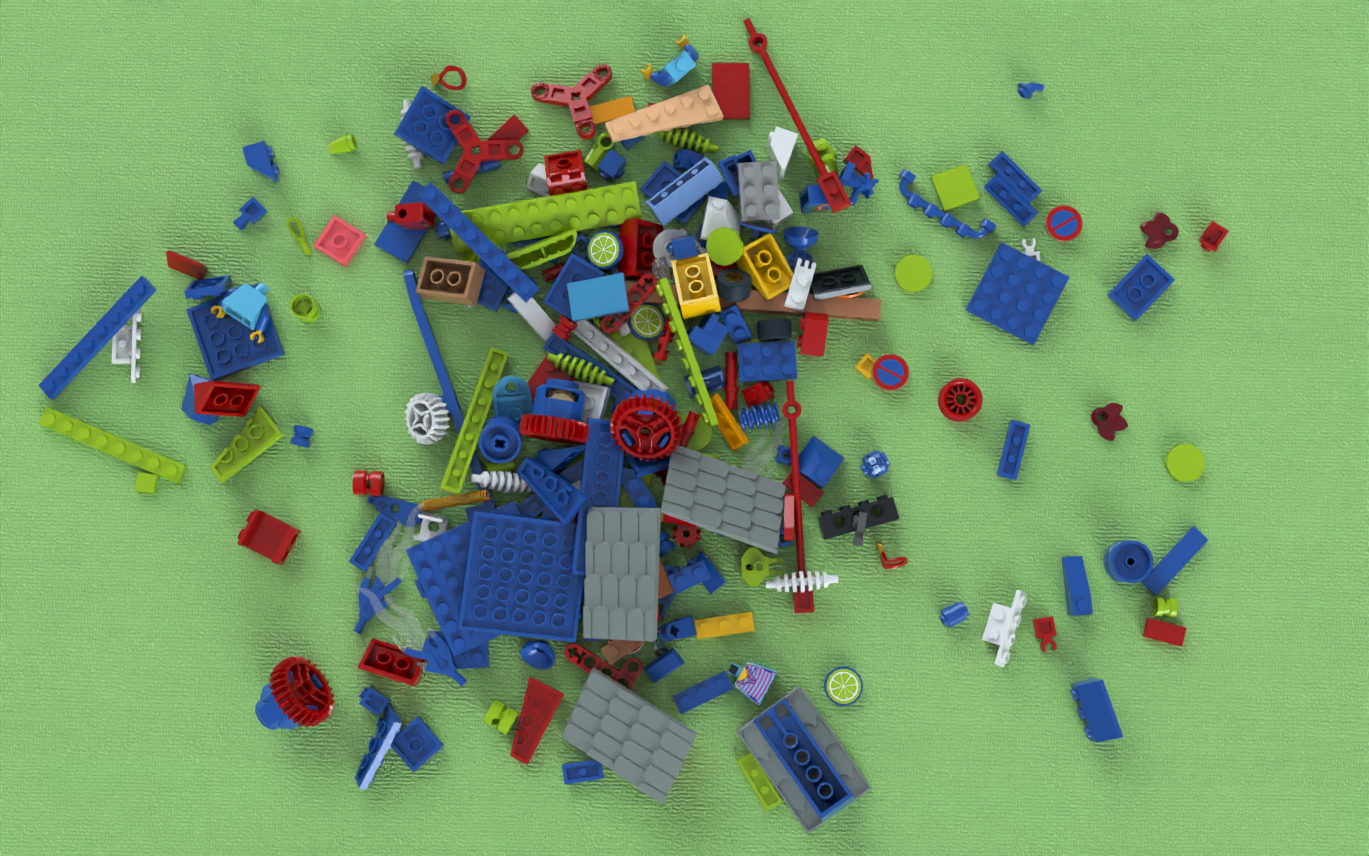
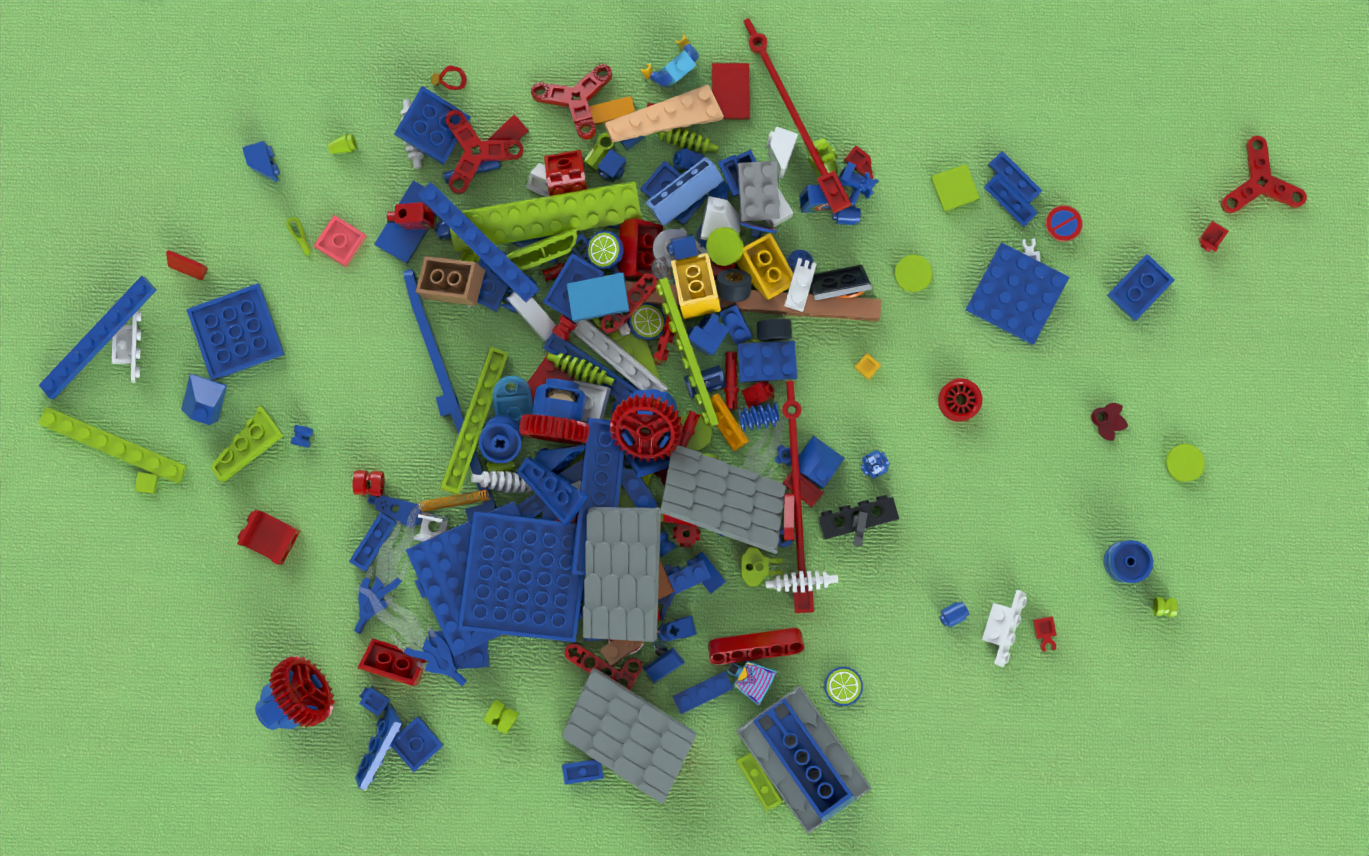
blue plate [184,275,232,300] -> none
red slope [194,381,261,417] -> none
medium azure torso [211,283,270,343] -> none
blue plate [233,197,267,231] -> none
lime wheel [290,294,321,322] -> none
white gear [404,392,450,445] -> none
red wing [510,676,564,765] -> none
blue piece [520,640,556,669] -> none
yellow plate [695,612,755,639] -> none
blue piece [784,227,819,250] -> none
red brick [797,312,828,357] -> none
piece [871,353,910,391] -> none
red piece [876,542,908,569] -> none
blue bar [899,169,997,239] -> none
blue plate [996,420,1030,480] -> none
blue plate [1017,82,1044,99] -> none
blue slope [1062,556,1093,616] -> none
blue slope [1070,677,1123,742] -> none
dark red plate [1140,212,1179,249] -> none
blue tile [1141,527,1208,596] -> none
red tile [1143,618,1187,647] -> none
none -> red beam [708,628,805,665]
none -> blue brick [832,206,861,225]
none -> red piece [1221,136,1307,214]

